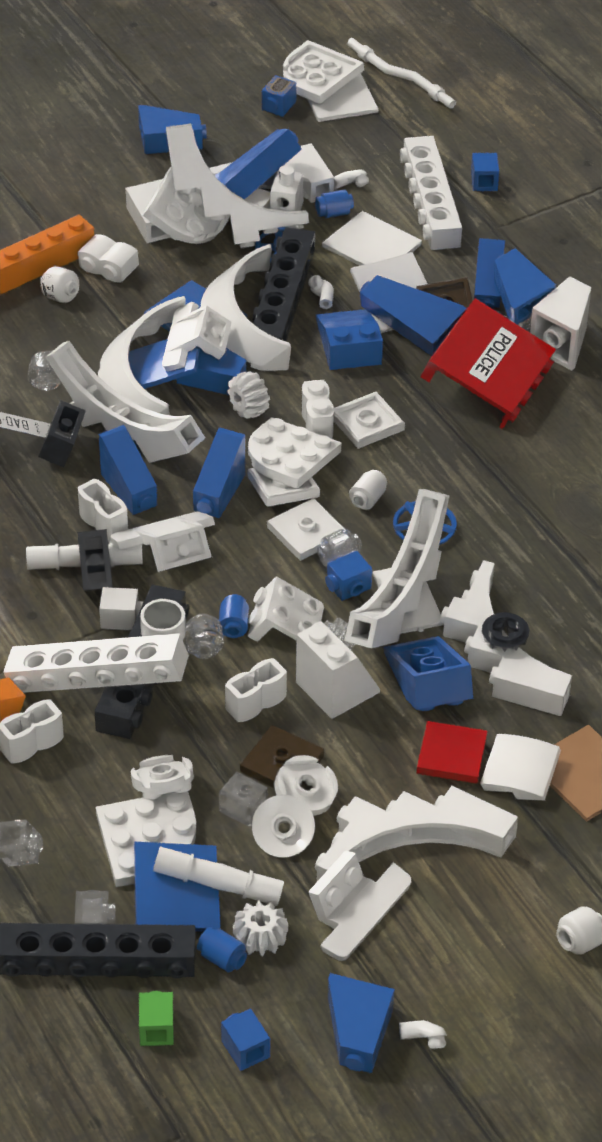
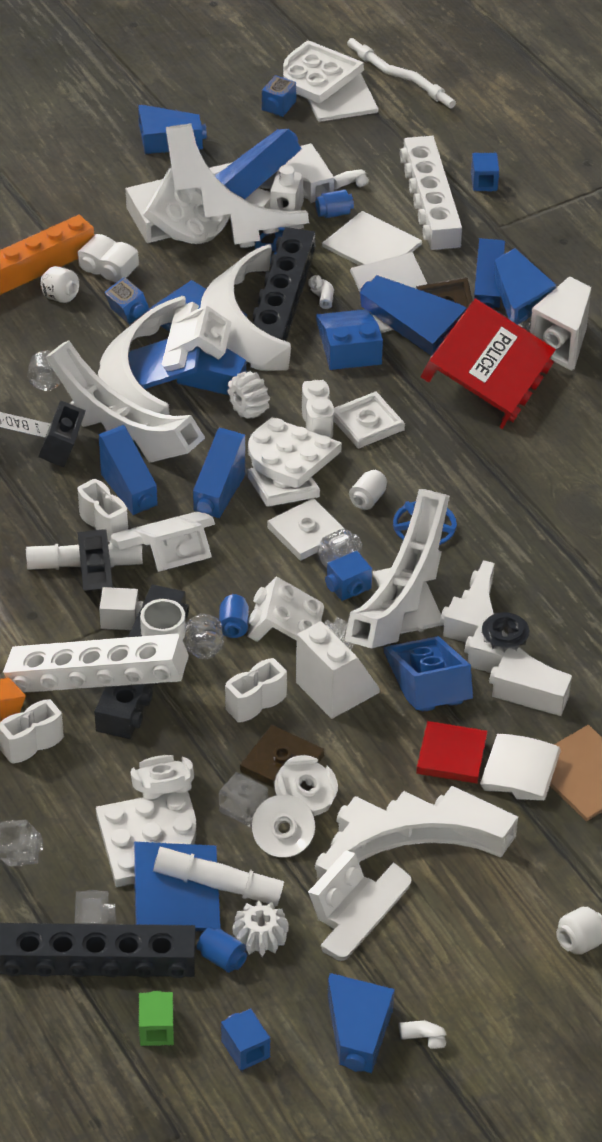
none -> blue brick [104,277,149,325]

